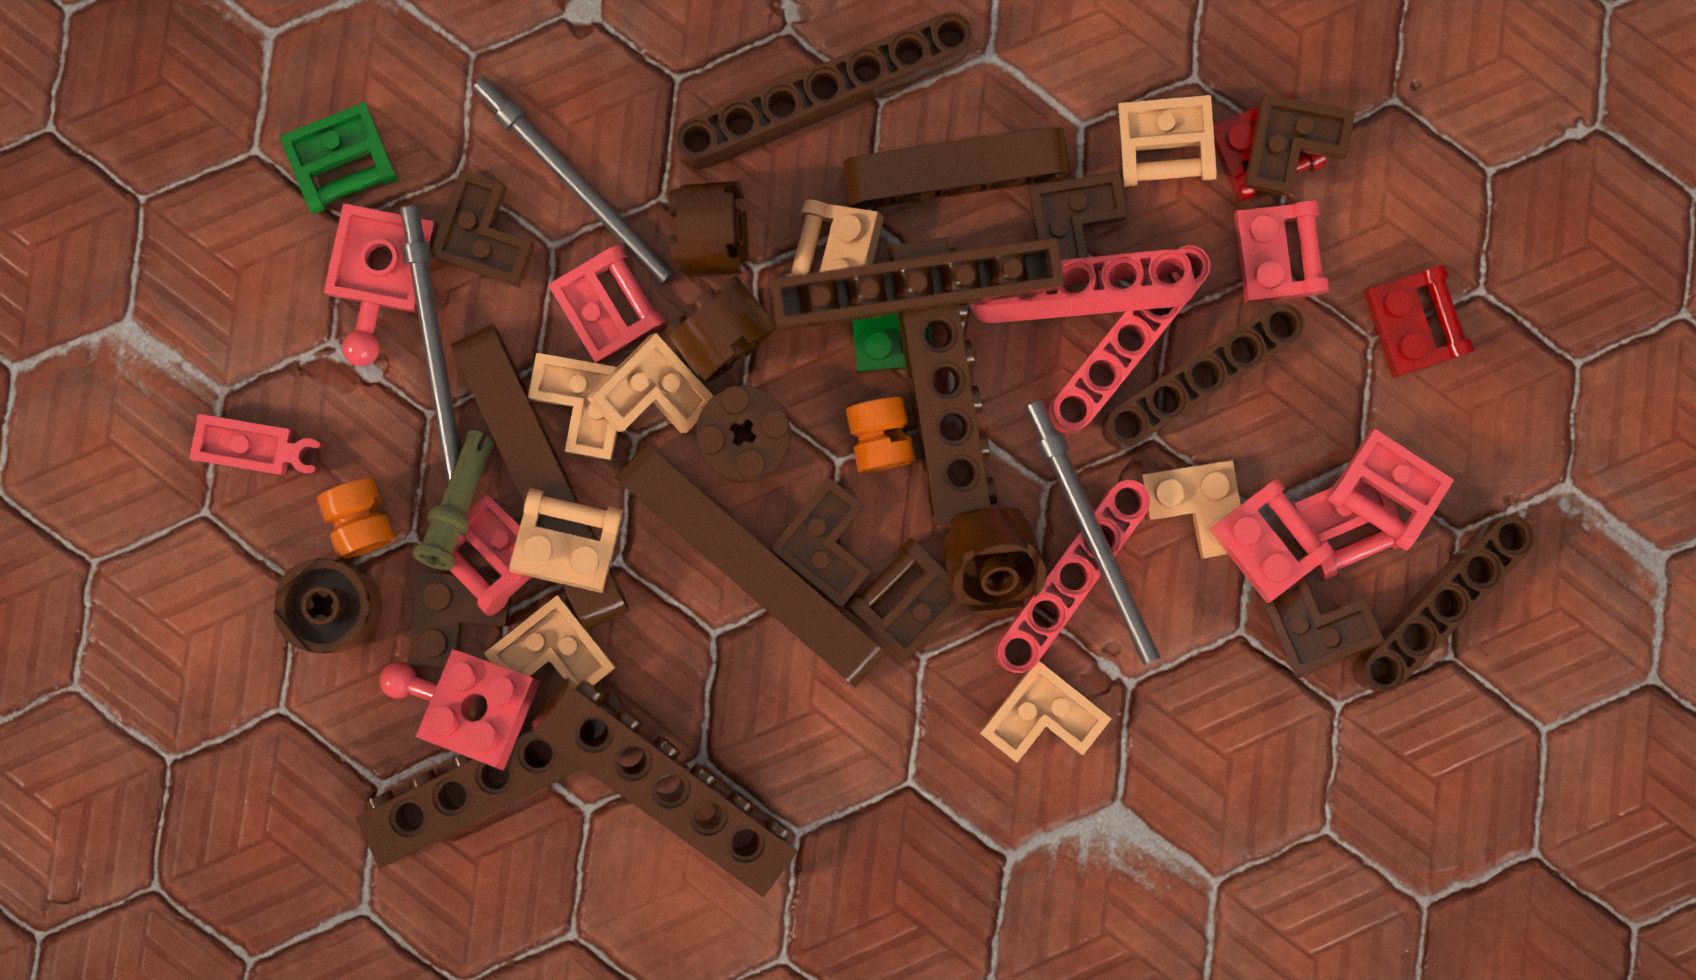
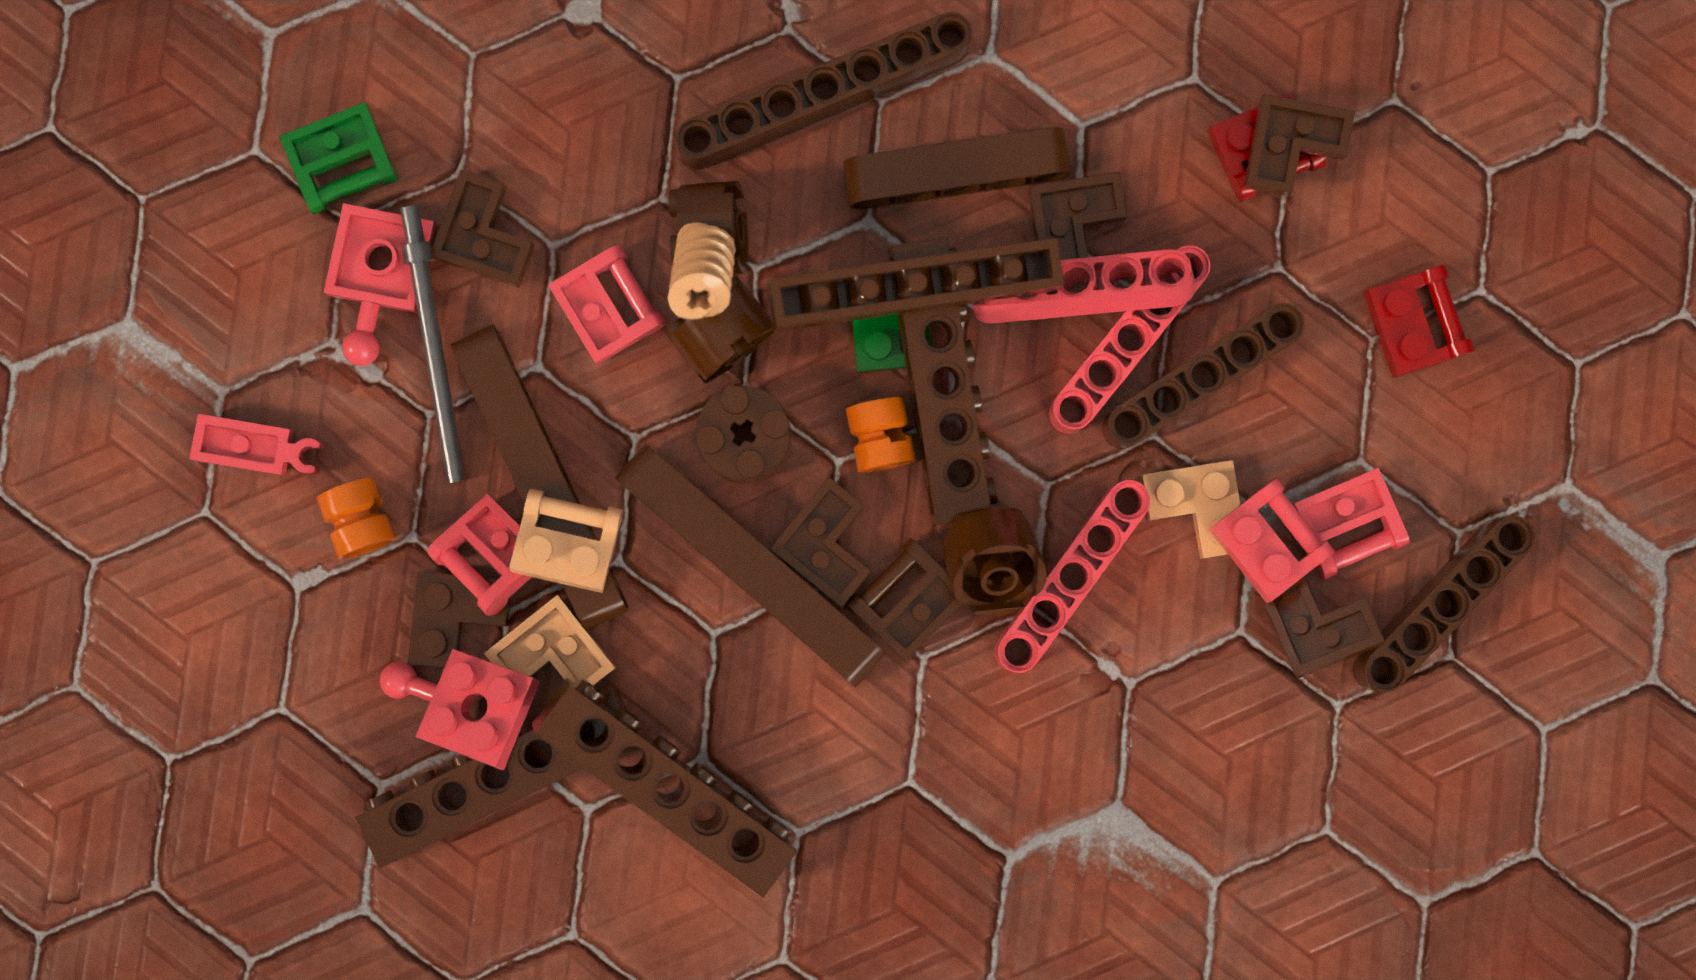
reddish brown brick [273,558,383,653] -> none
olive pin [412,430,496,570] -> none
flat silver bar [473,77,675,285] -> none
light nougat plate [528,353,618,461] -> none
light nougat plate [587,333,713,433] -> none
light nougat plate [785,199,884,277] -> none
light nougat plate [979,661,1112,763] -> none
flat silver bar [1025,400,1161,665] -> none
light nougat plate [1118,95,1216,187] -> none
coral plate [1233,201,1330,303] -> none
coral plate [1326,429,1454,551] -> none
none -> light nougat piece [668,222,736,320]

